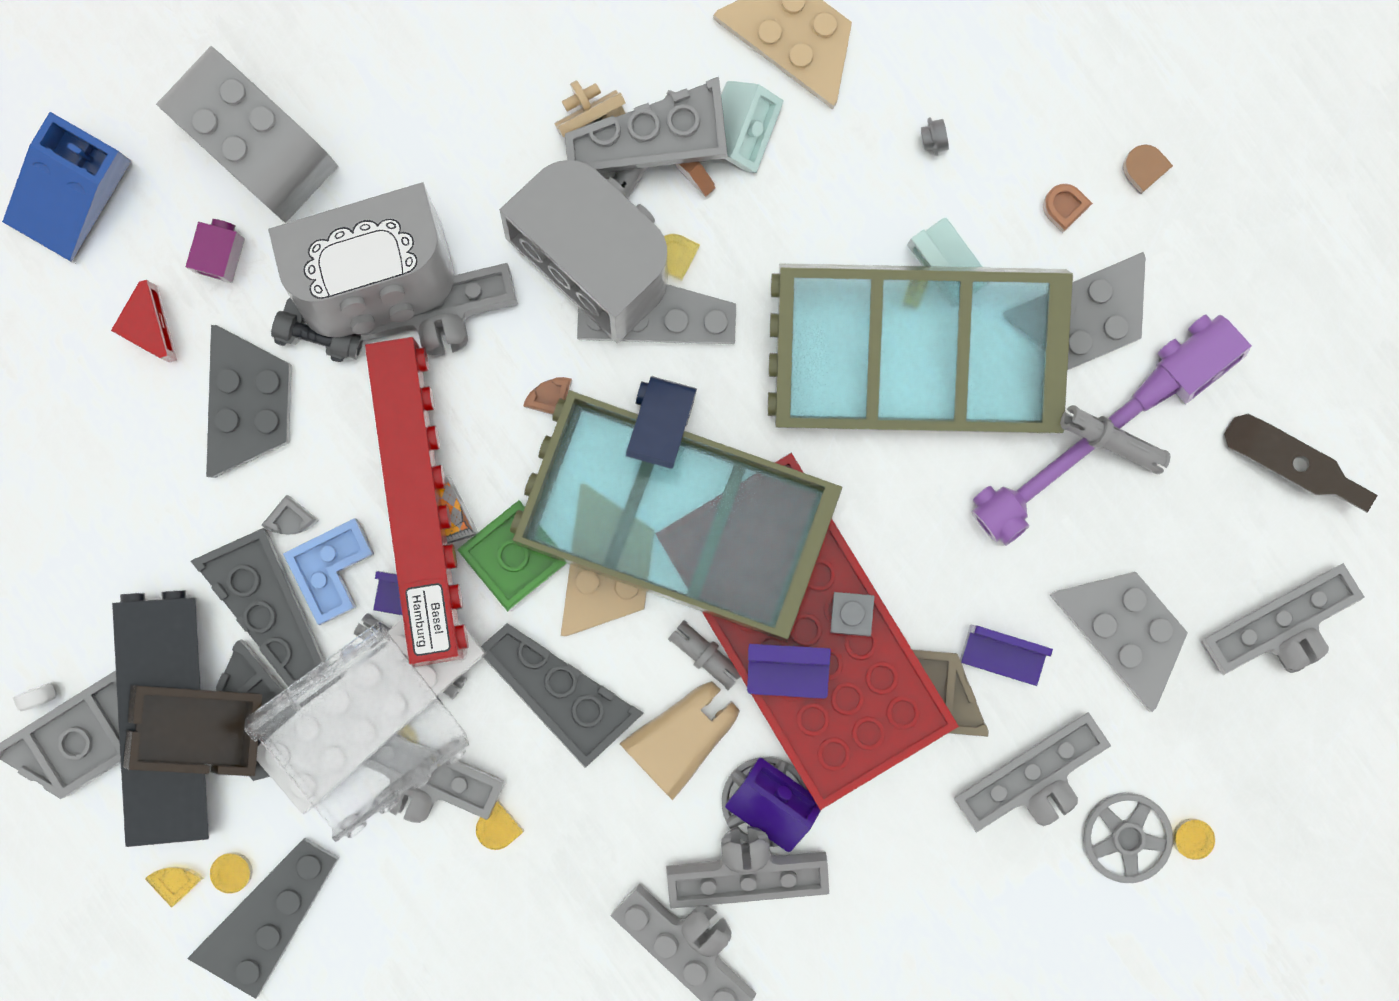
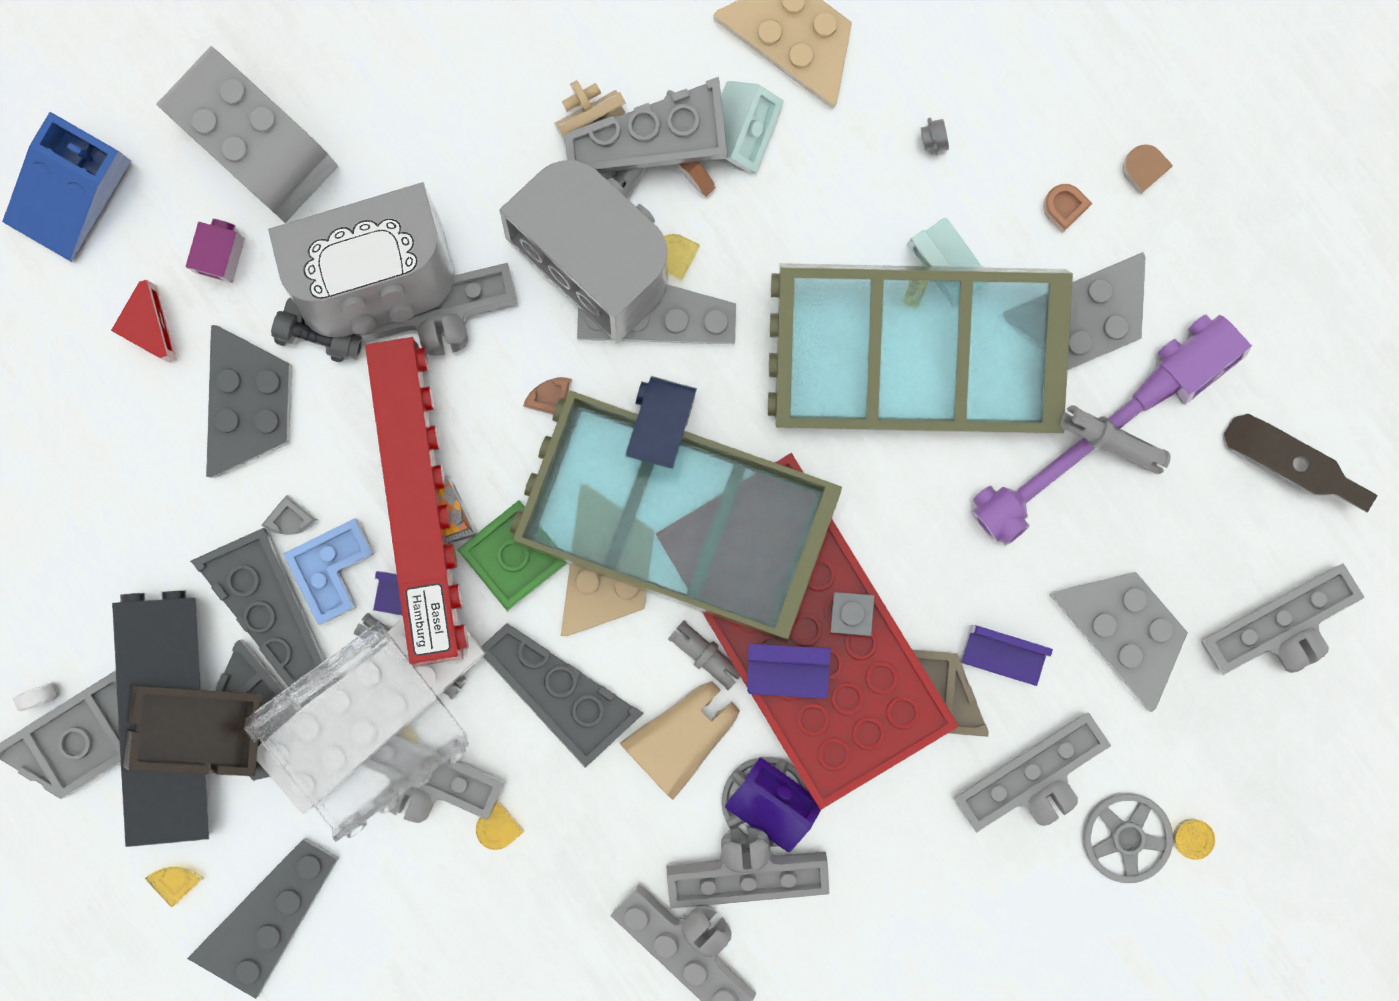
clear yellow tile [210,852,253,894] -> none

